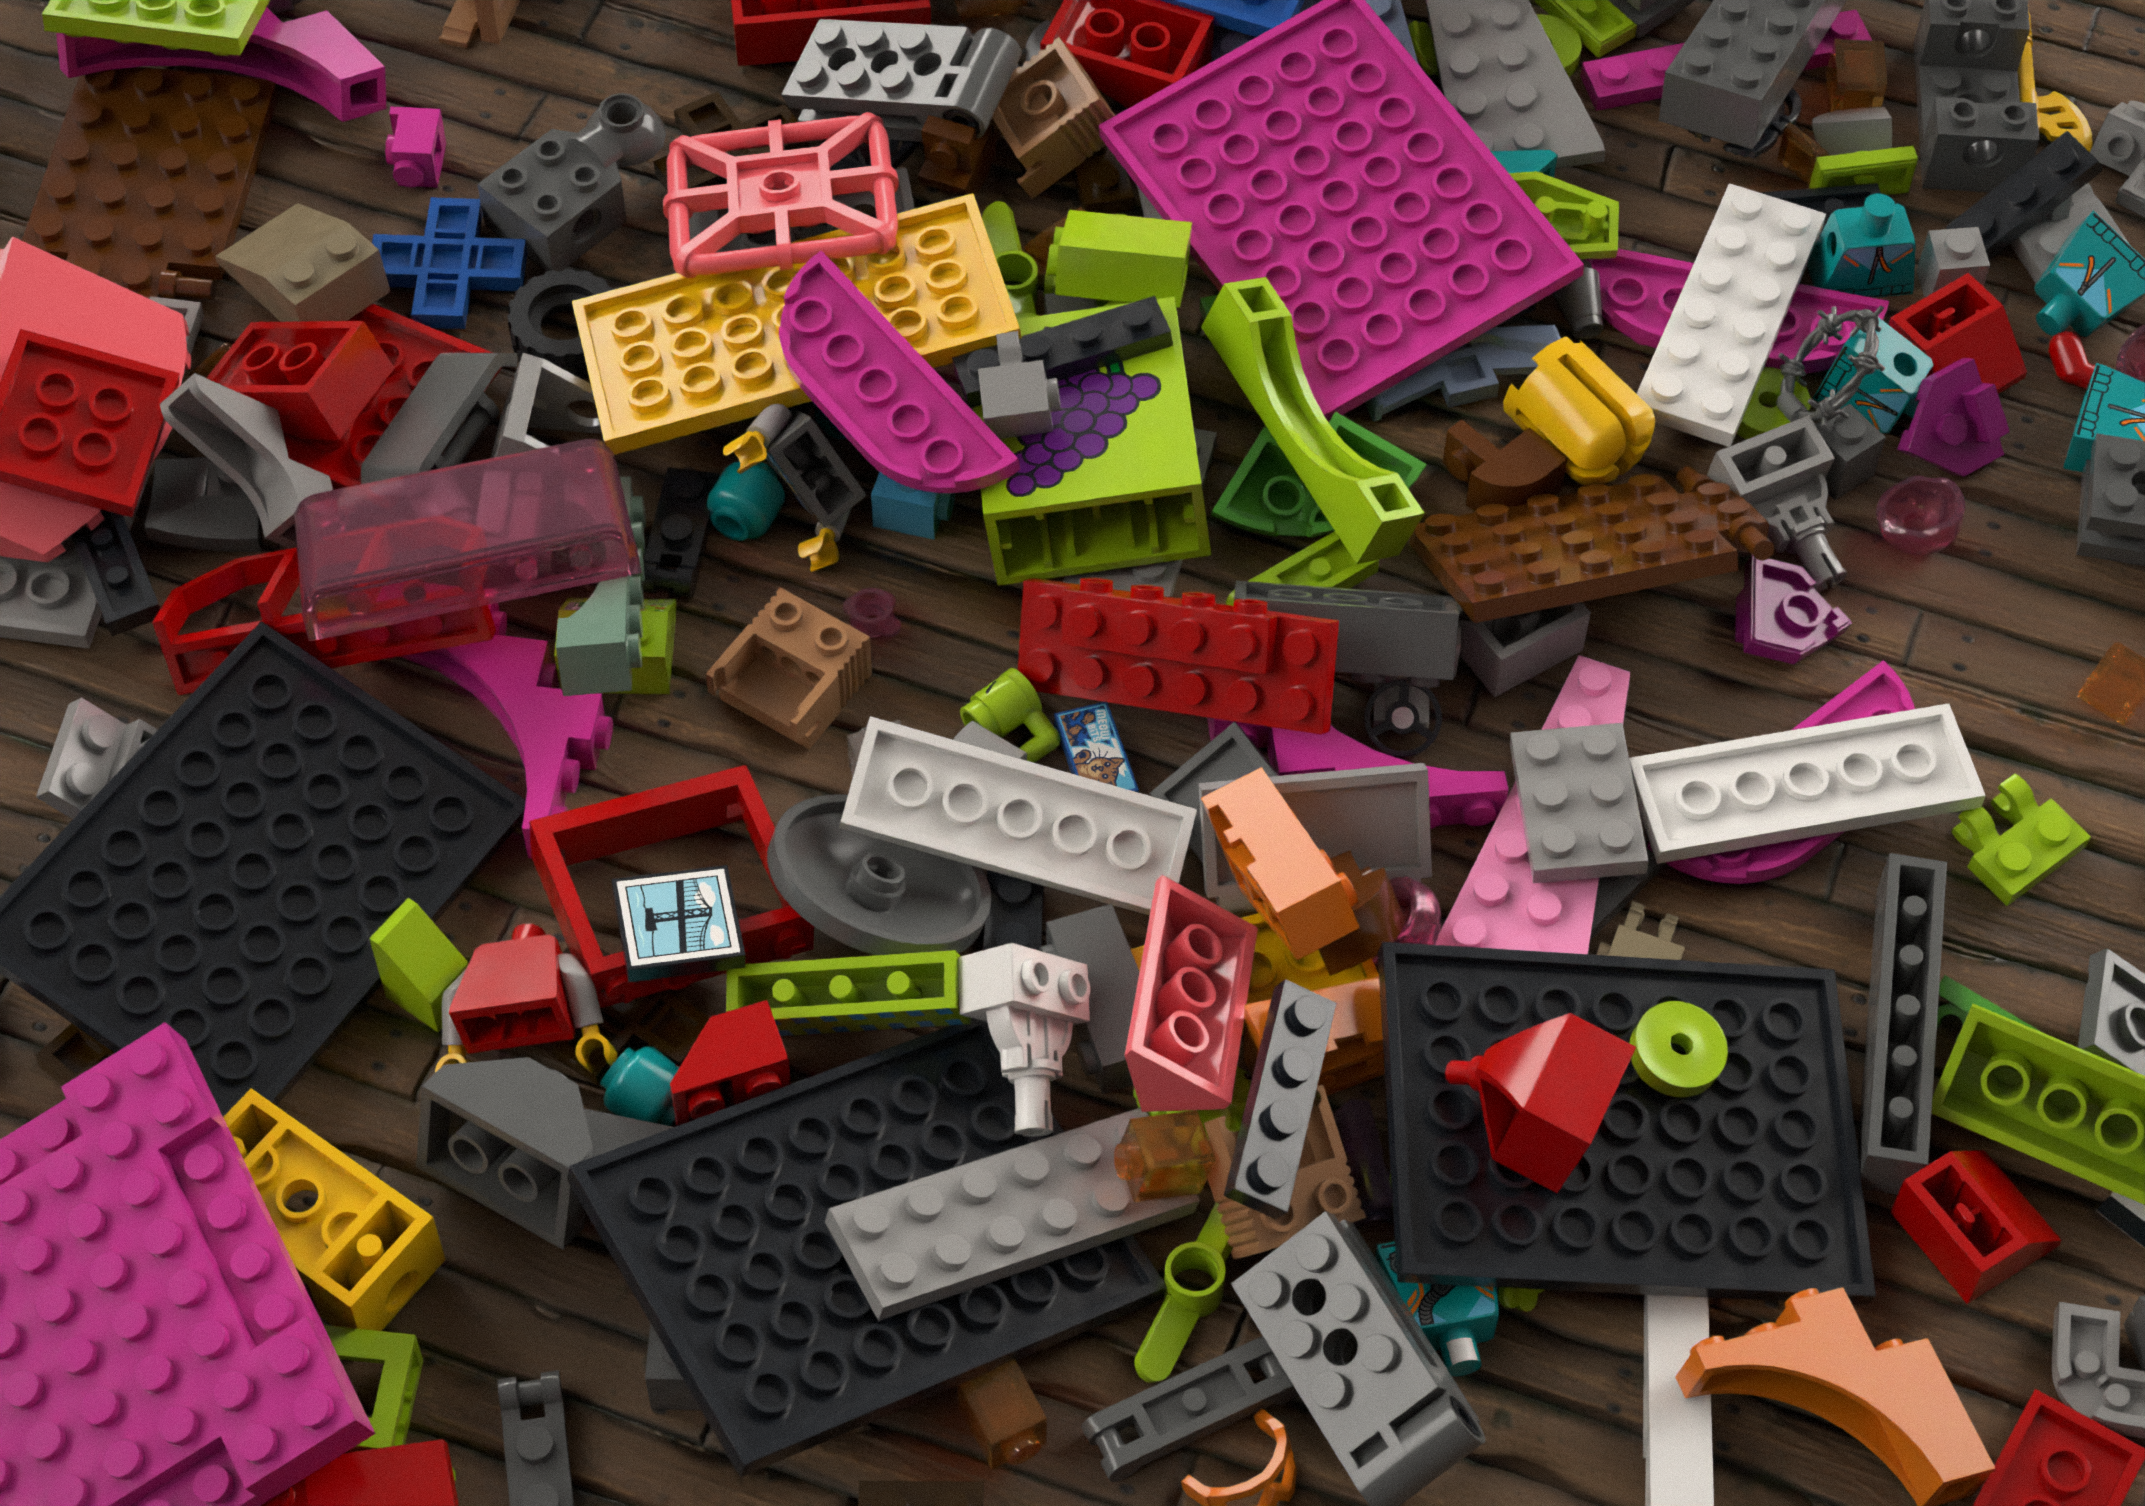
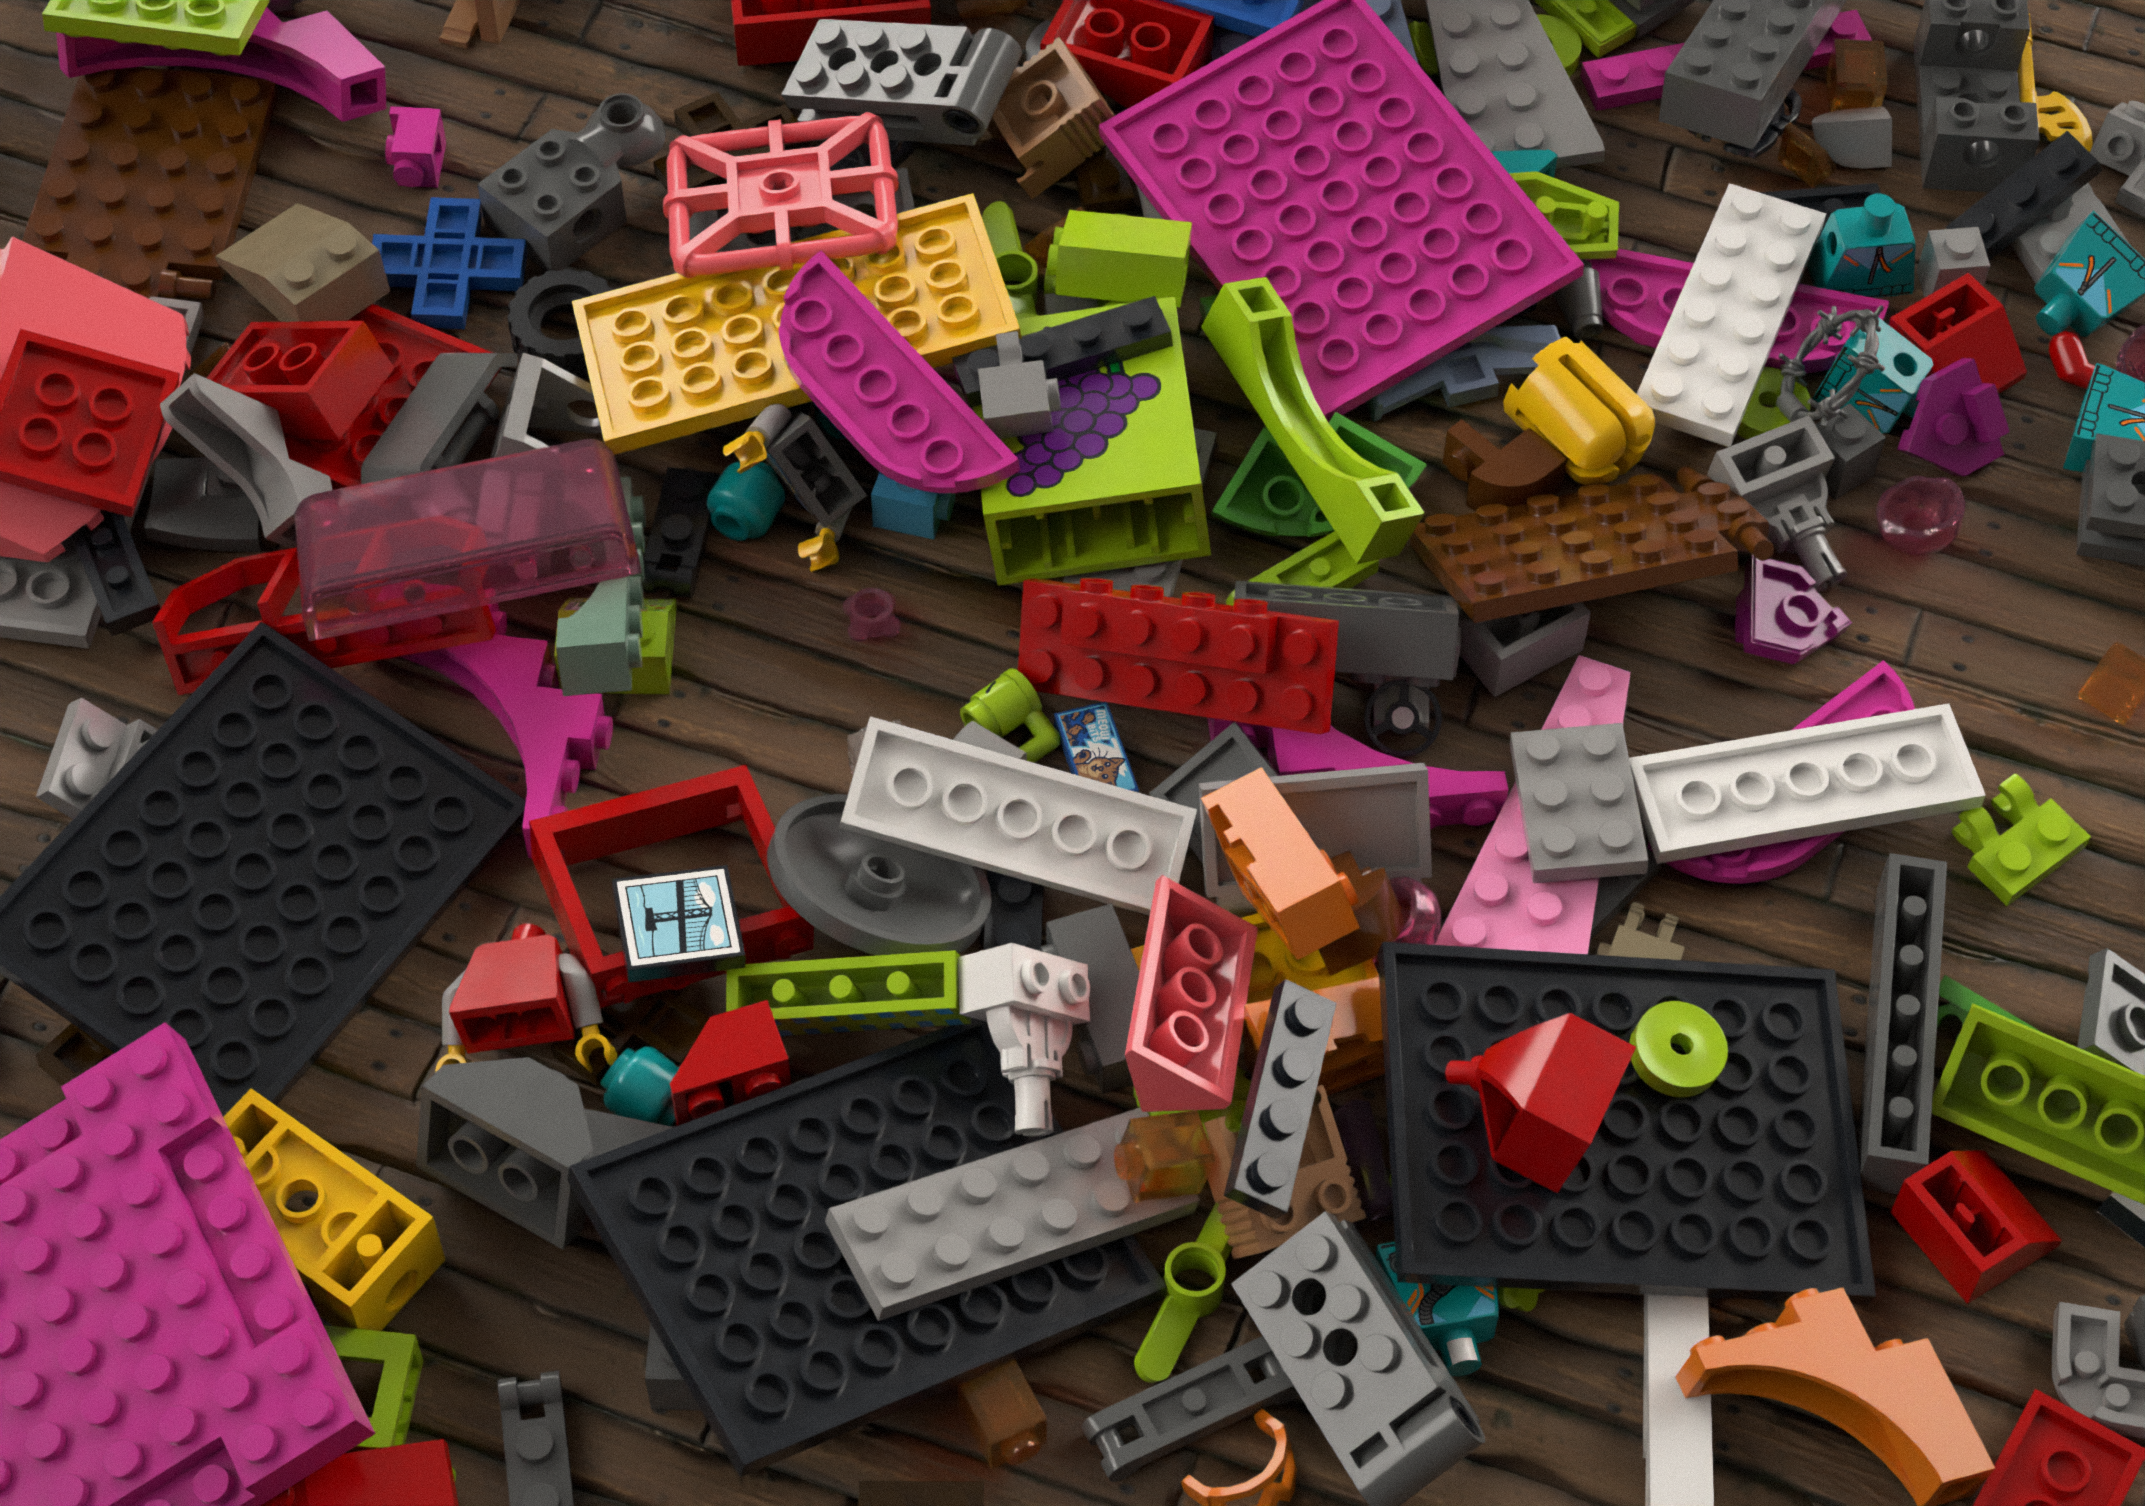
lime slope [369,898,469,1032] -> none
medium nougat piece [706,587,872,750] -> none
reddish brown brick [918,115,997,196] -> none
lime plate [1809,146,1918,195] -> none

